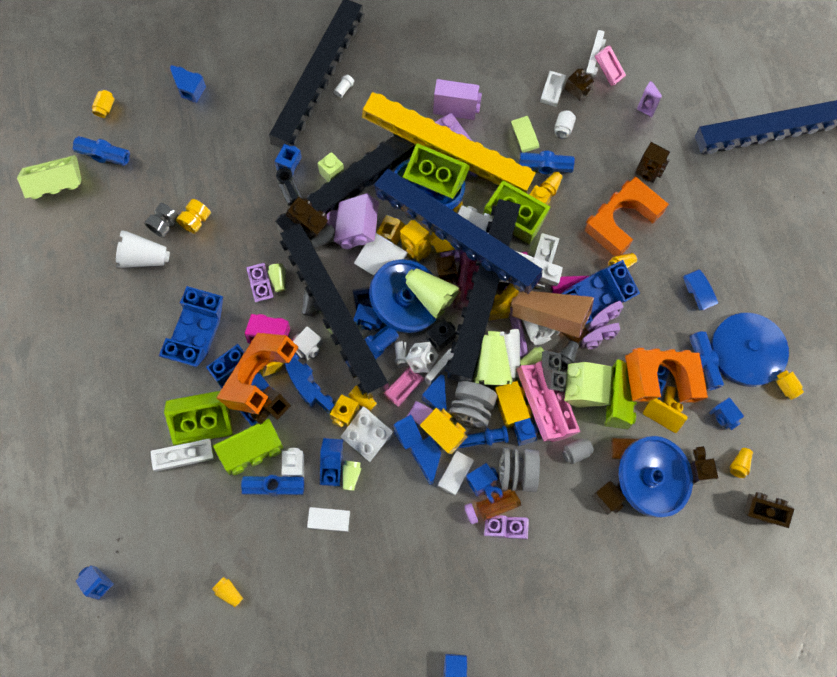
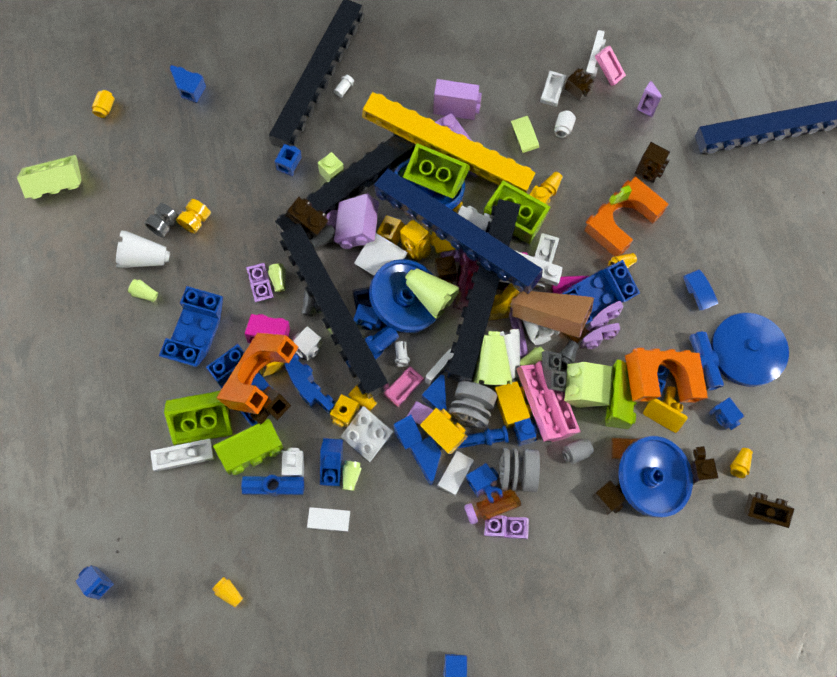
blue piece [72,136,130,166] -> none
black piece [276,168,303,206] -> none
white brick [405,342,438,373] -> none
black brick [426,318,456,352] -> none
blue piece [519,151,575,174] -> none
yellow brick [776,370,804,400] -> none
none -> yellowish green cone [128,279,158,302]
none -> lime tile [609,185,632,205]

